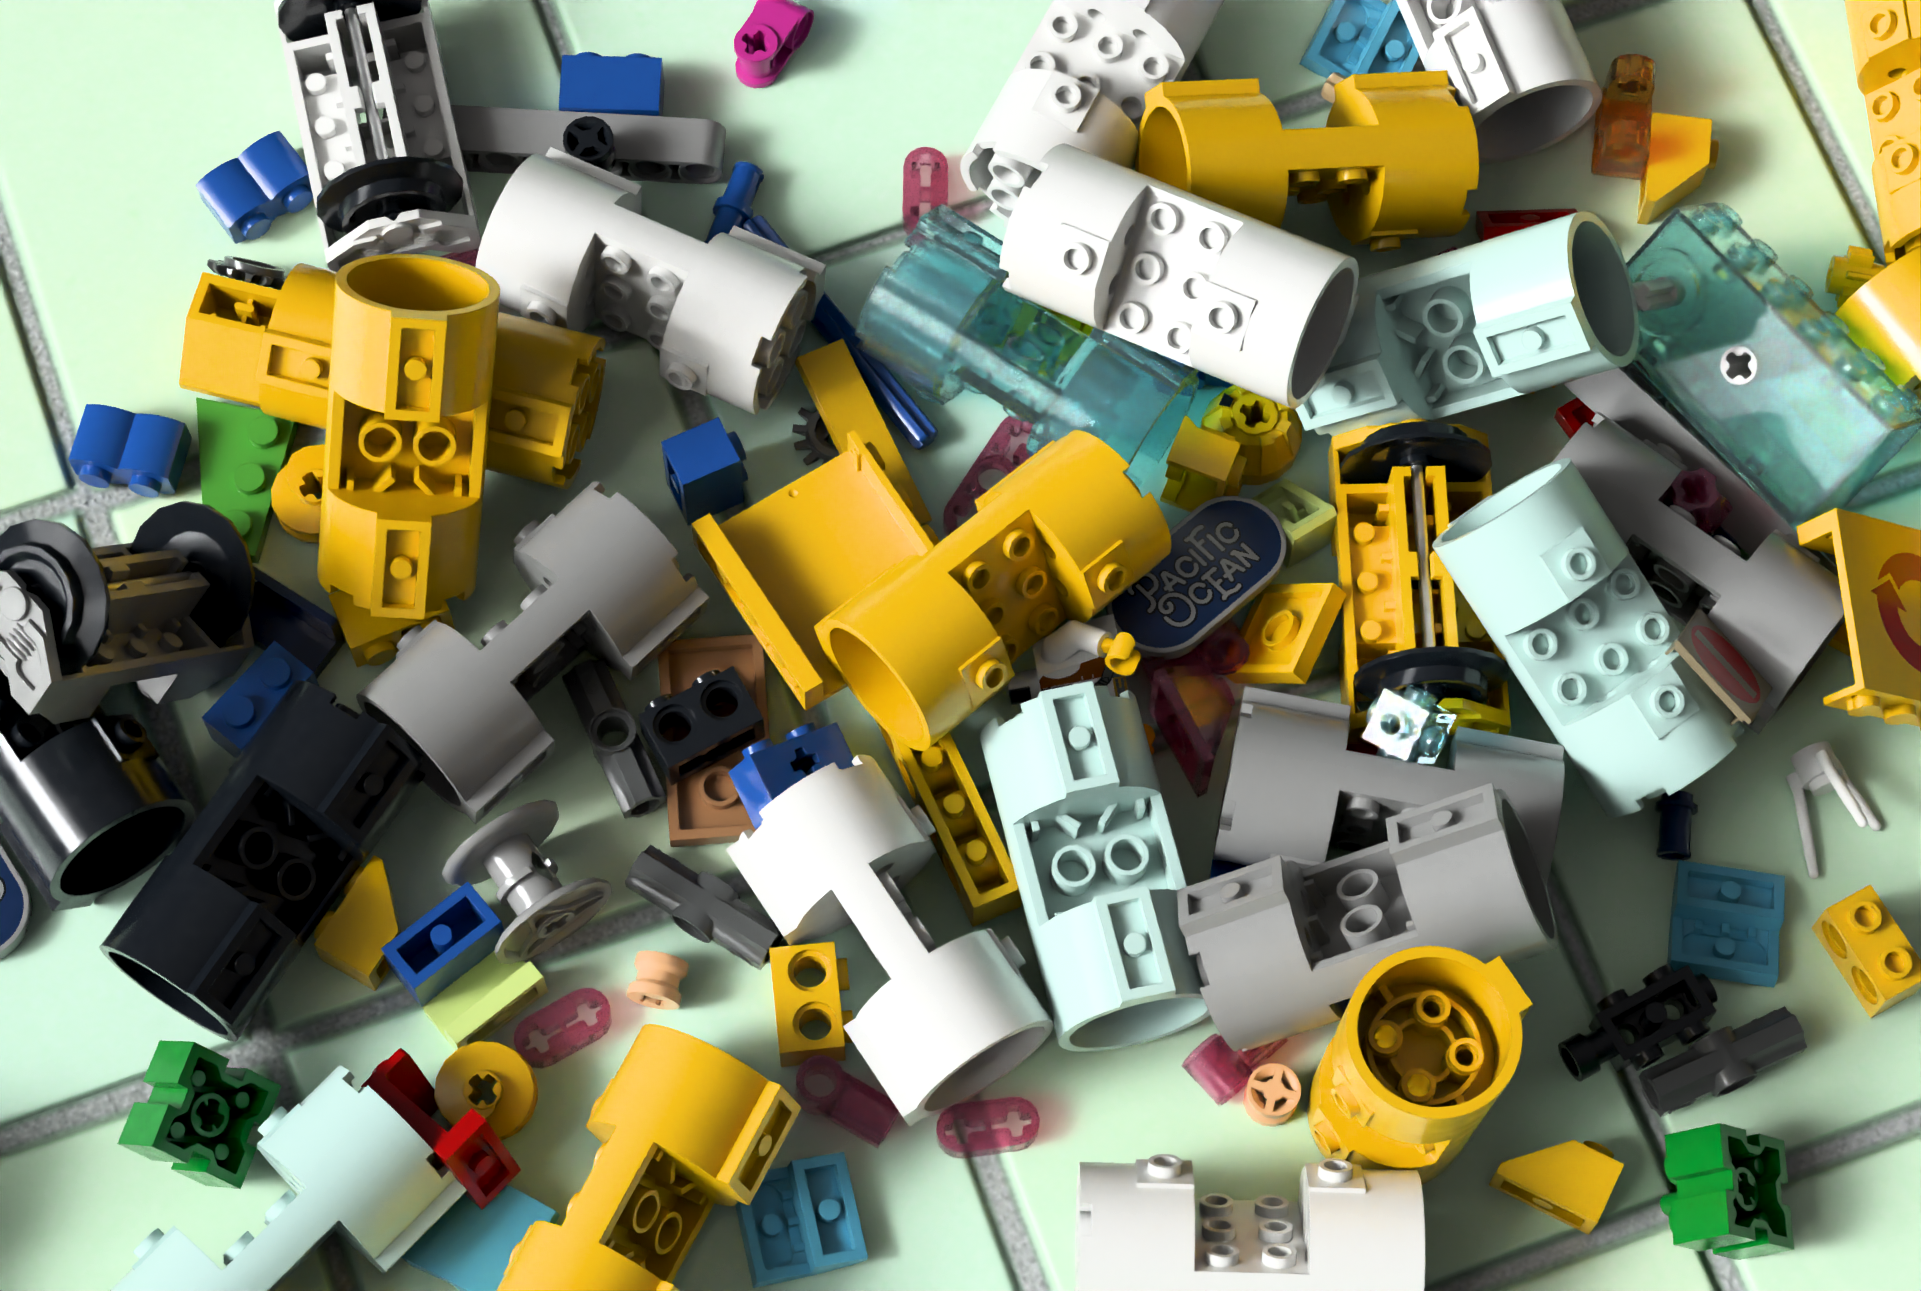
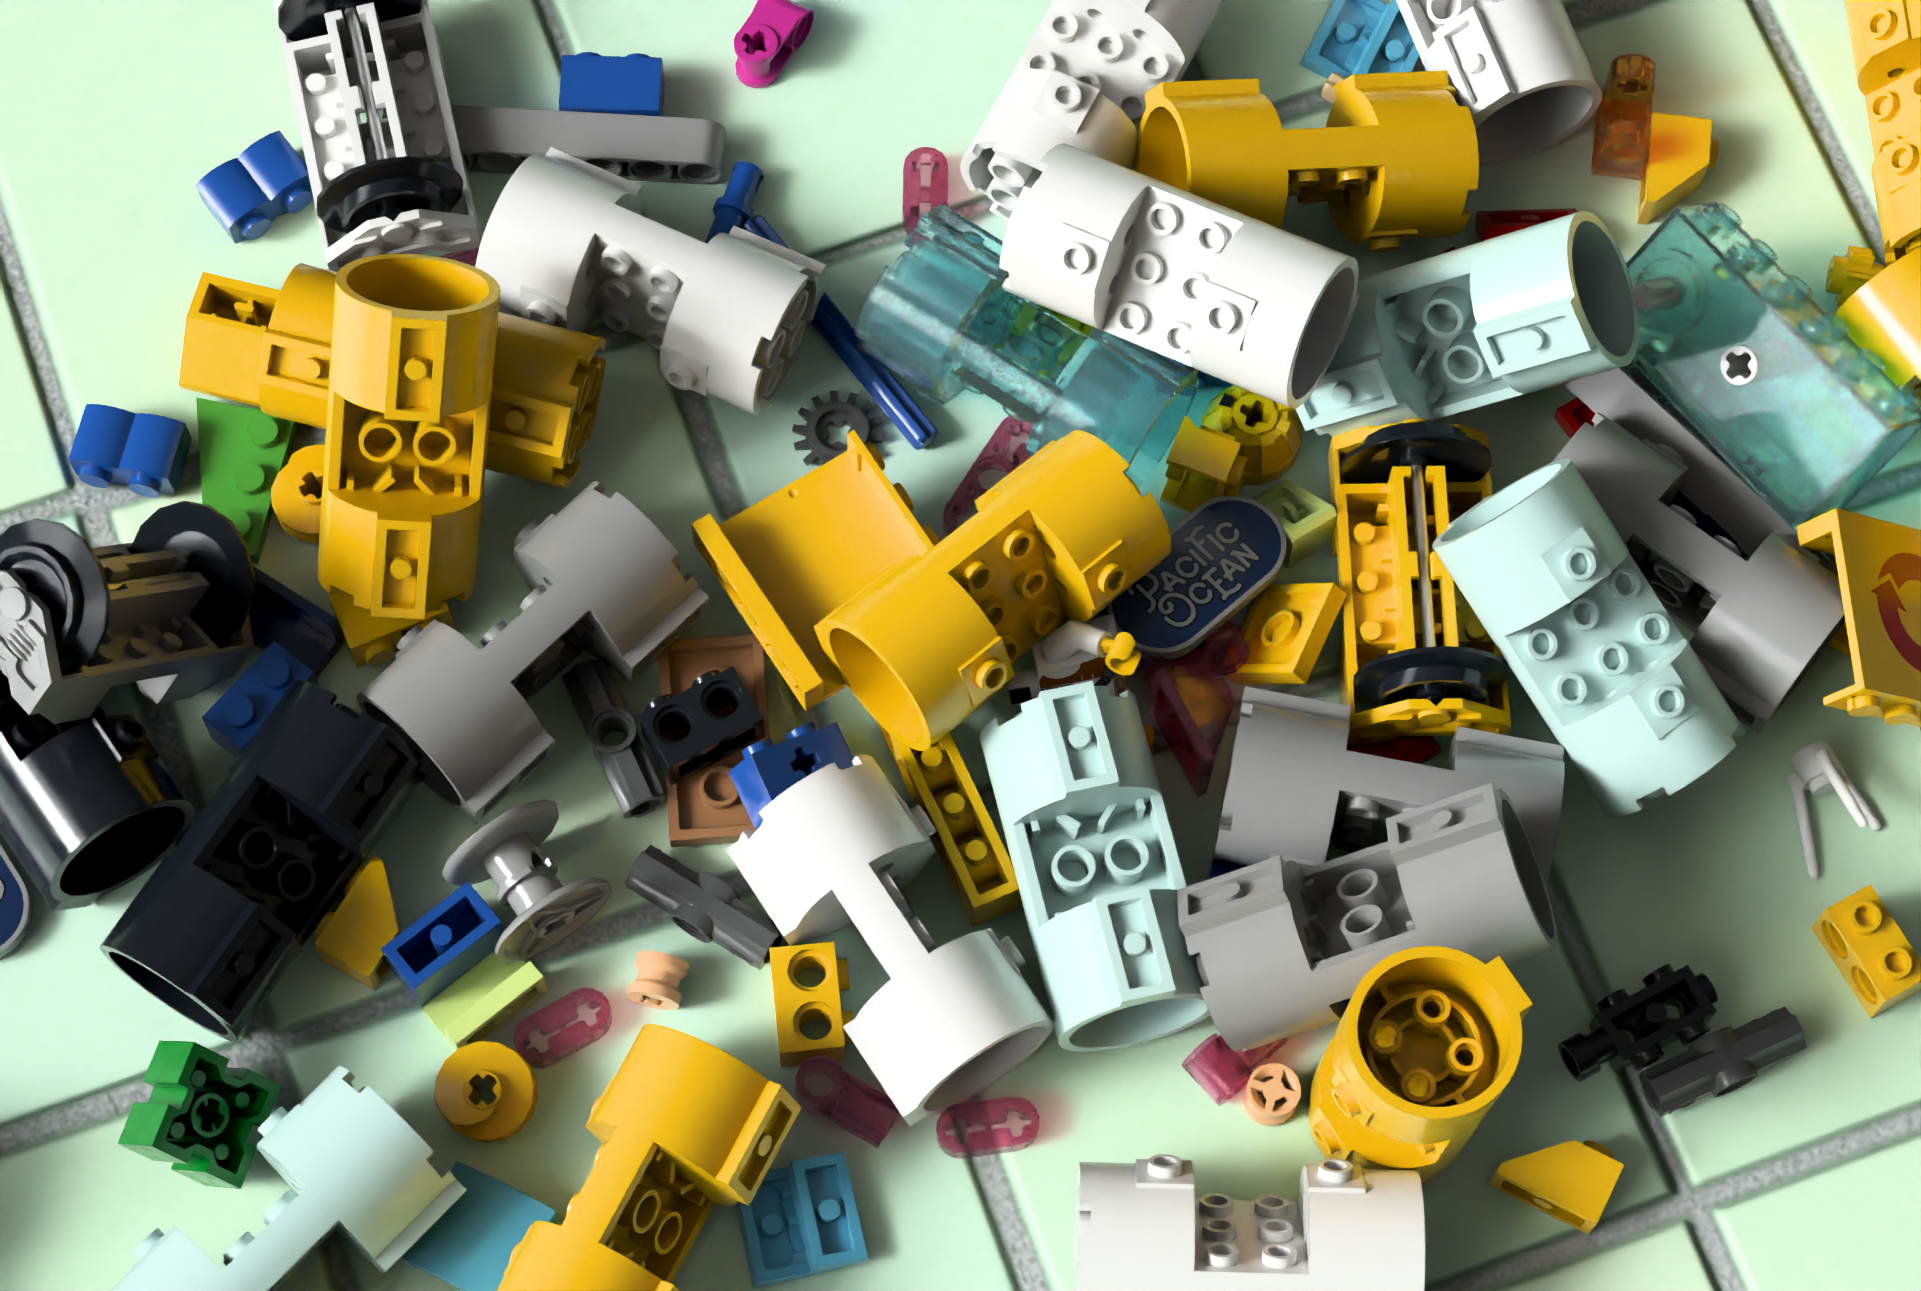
dark grey gear [207,255,287,290] -> none
red panel [361,1048,521,1210] -> none
black wheel [563,116,616,172] -> none
blue brick [661,417,748,526] -> none
yellow tile [795,339,932,526] -> none
clear light blue brick [1362,685,1456,764] -> none
dark blue pin [1655,790,1698,861] -> none
green brick [1660,1123,1794,1260] -> none
piece [1665,608,1773,726] -> none
medium azure slope [1667,860,1785,988] -> none
clear pink piece [1671,467,1733,537] -> none

